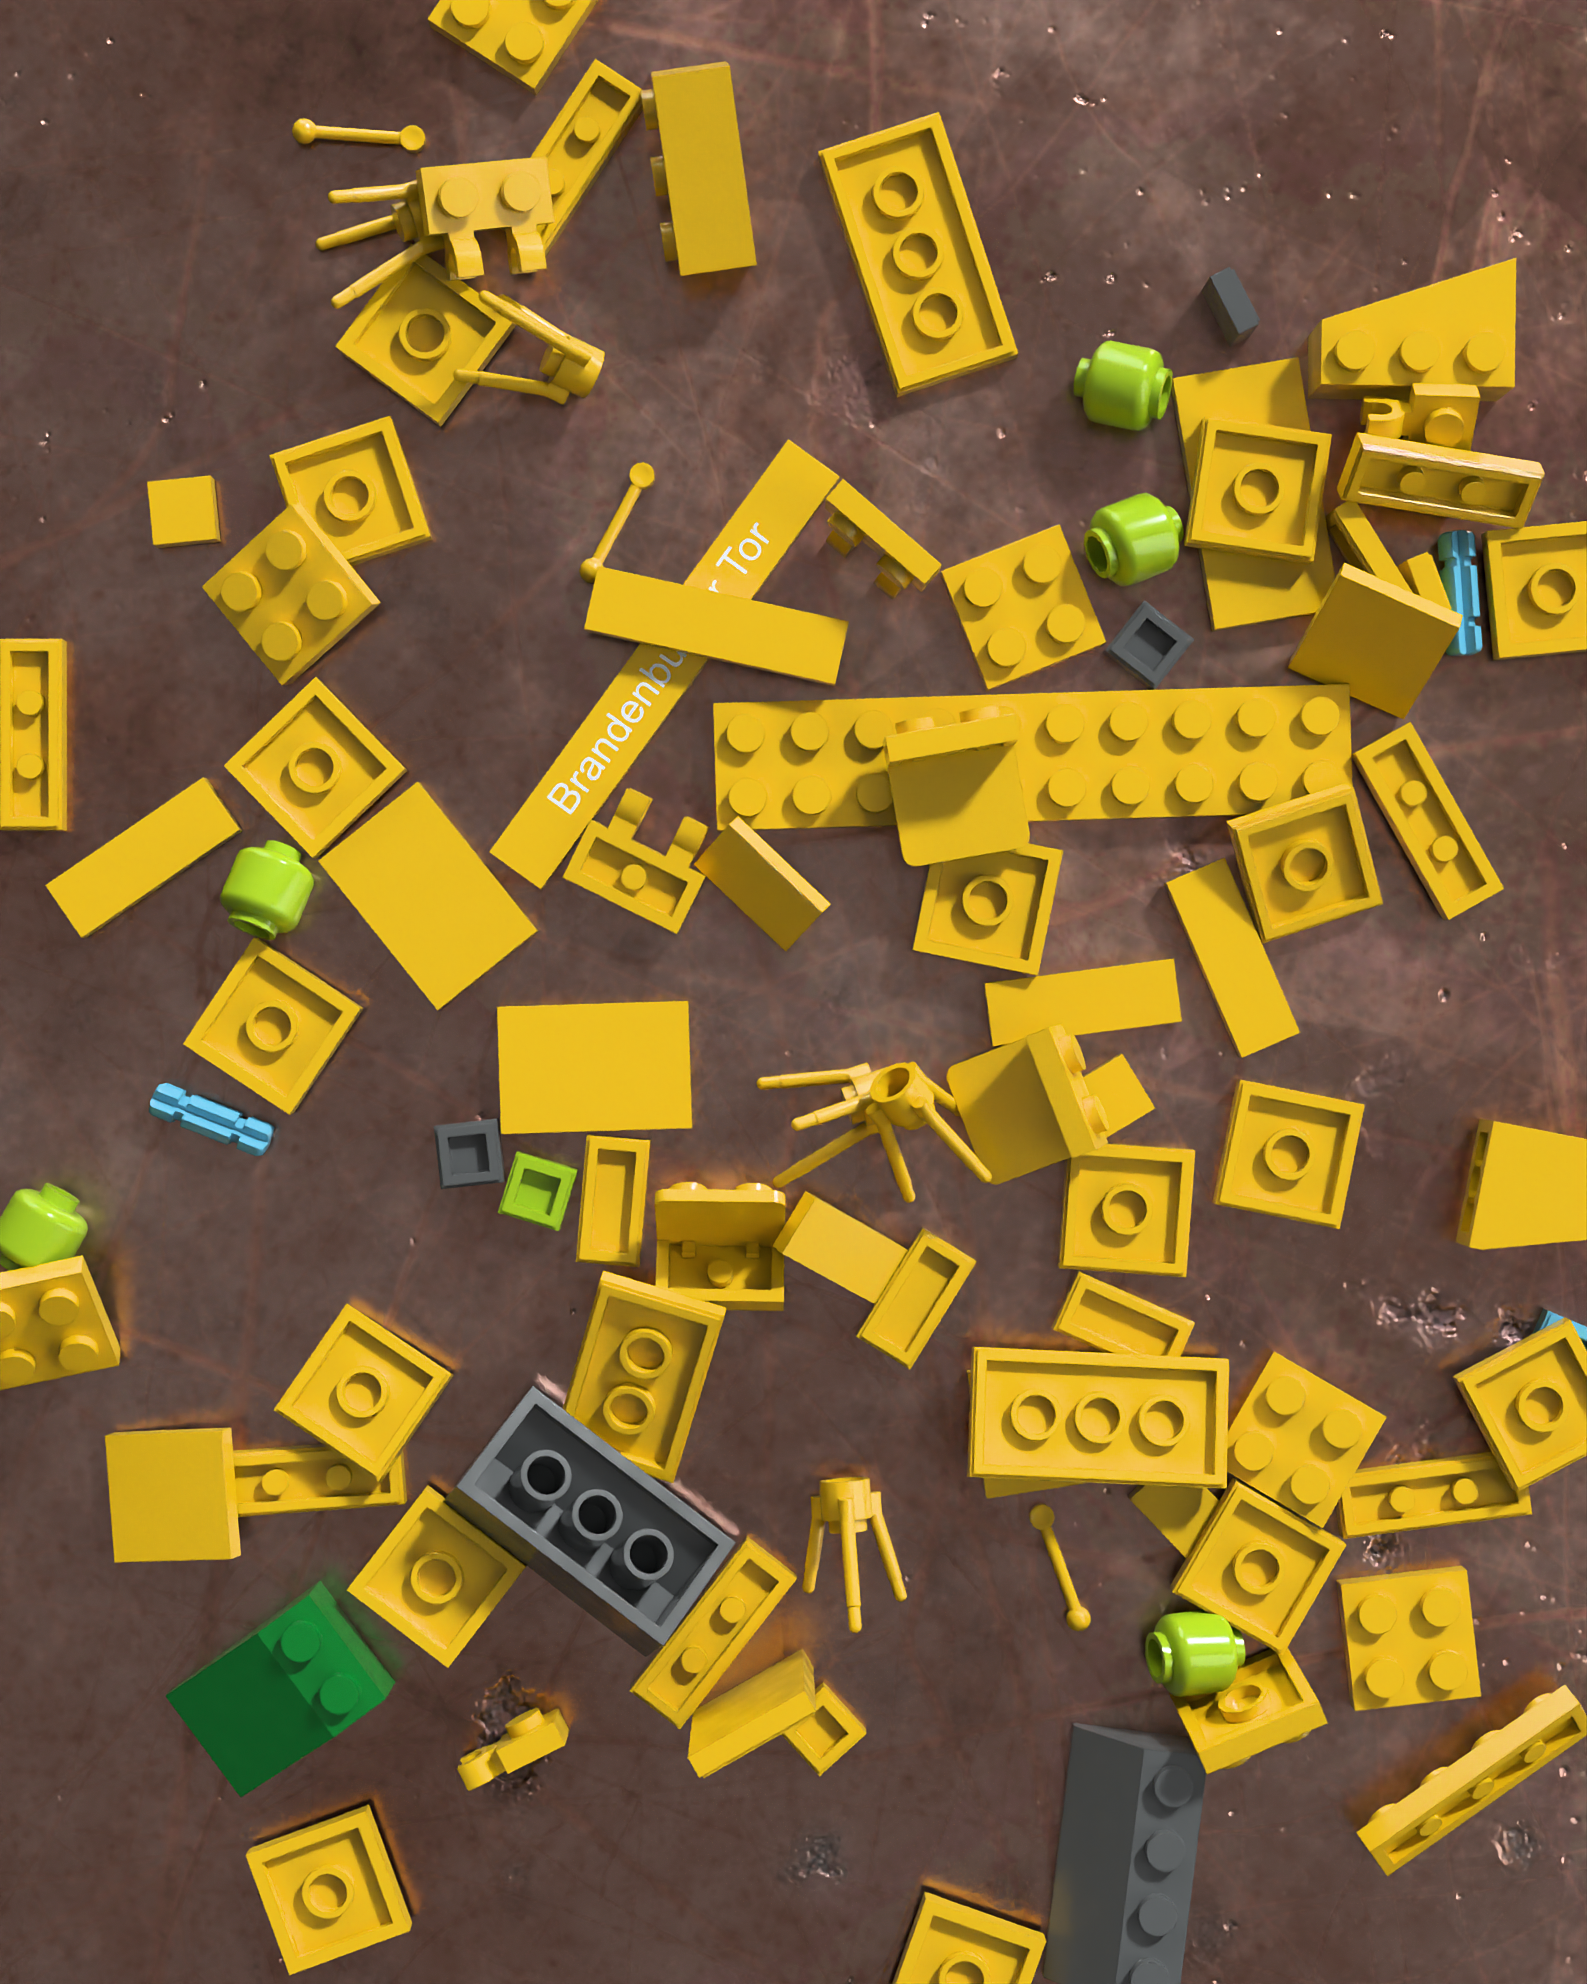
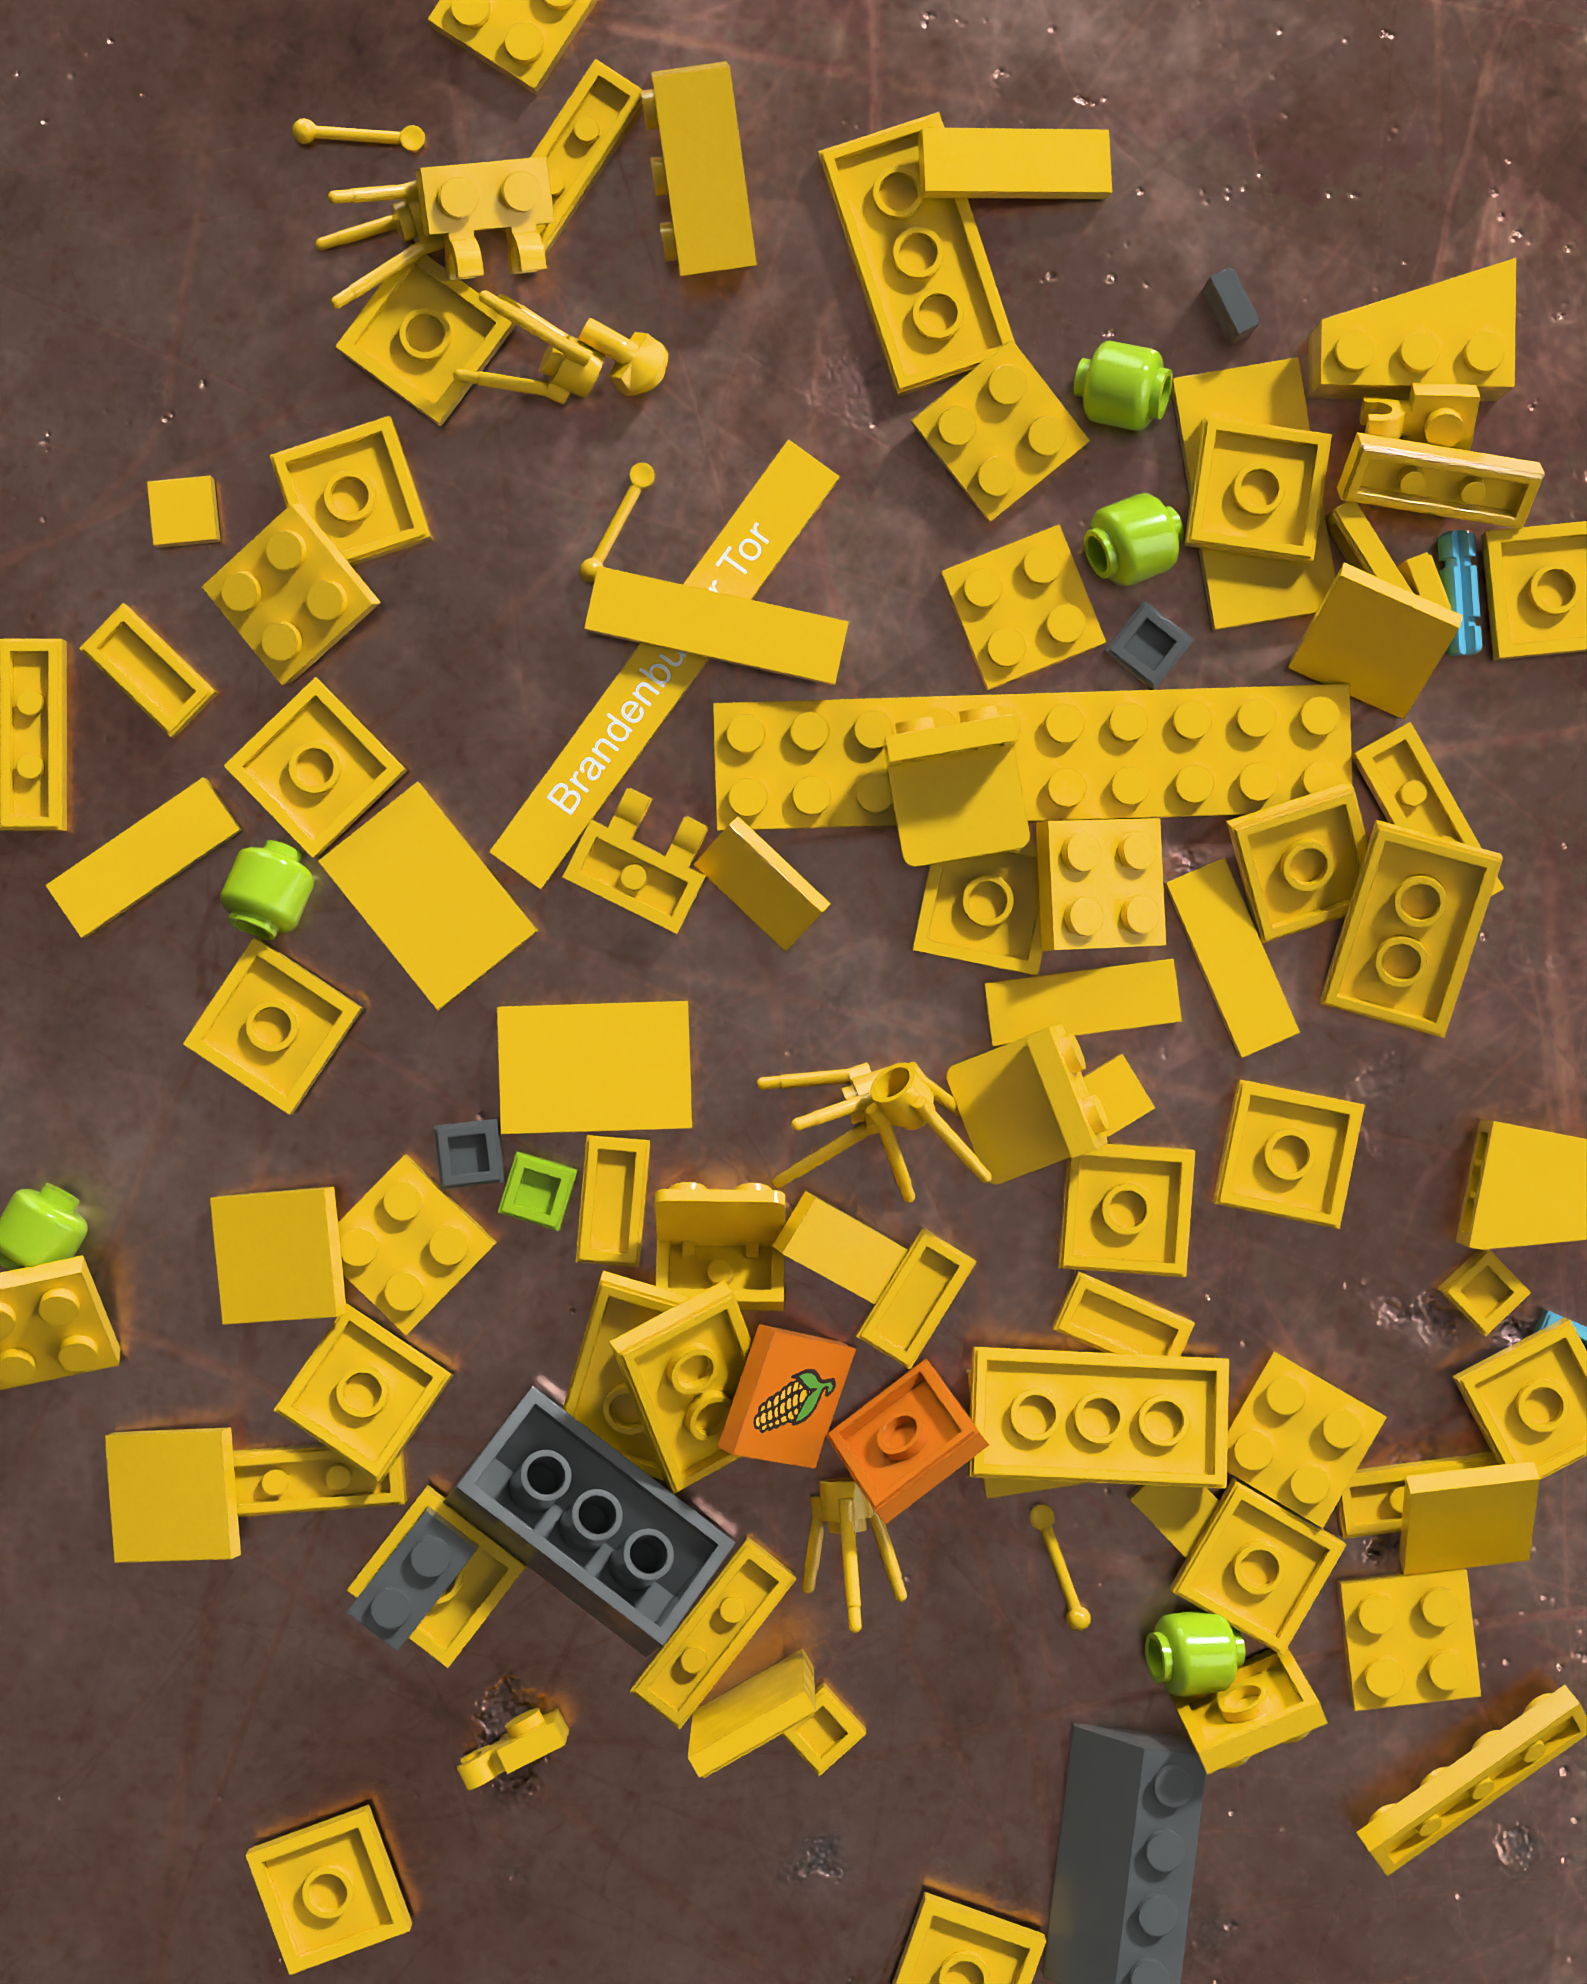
medium azure axle [149,1083,274,1156] -> none
green slope [166,1580,395,1798] -> none
yellow plate [825,479,942,600] -> none
none -> yellow tile [79,603,219,739]
none -> yellow tile [210,1186,347,1325]
none -> yellow plate [338,1154,497,1335]
none -> dark grey plate [347,1506,479,1652]
none -> yellow plate [579,318,668,396]
none -> yellow tile [609,1281,752,1494]
none -> orange tile [717,1324,856,1469]
none -> orange tile [826,1358,989,1524]
none -> yellow plate [909,339,1090,522]
none -> yellow tile [918,128,1112,199]
none -> yellow plate [1036,818,1166,951]
none -> yellow tile [1320,820,1503,1038]
none -> yellow tile [1399,1461,1540,1575]
none -> yellow tile [1437,1249,1531,1337]

